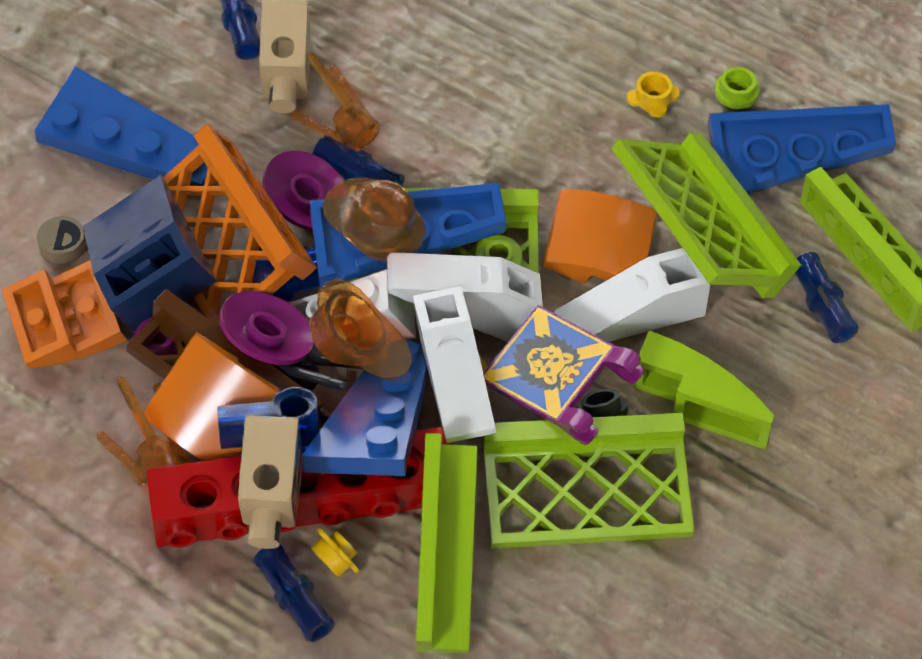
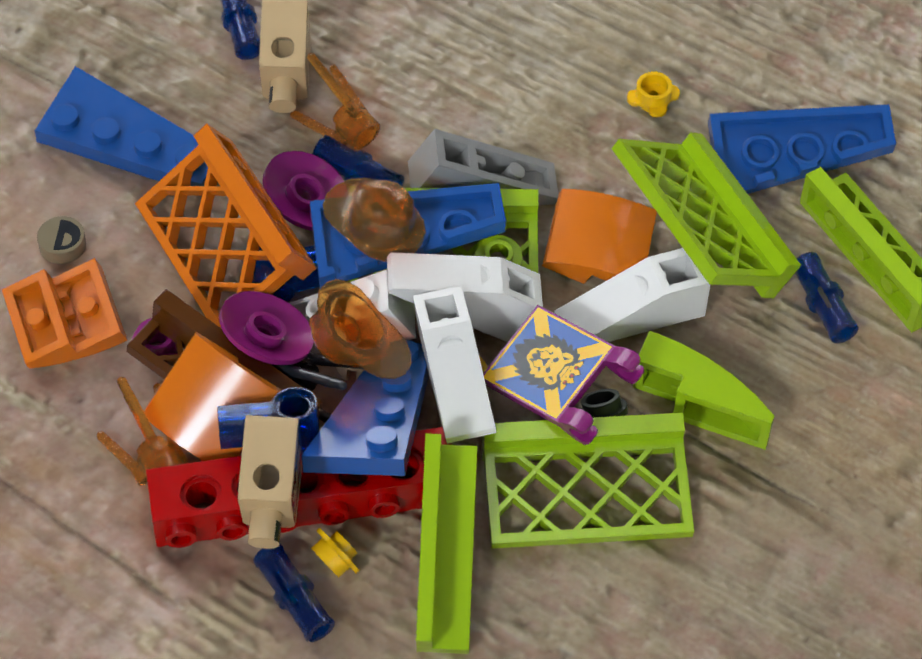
dark blue slope [83,175,217,331] -> none
lime plate [715,67,760,109] -> none
none -> light grey slope [408,129,558,205]

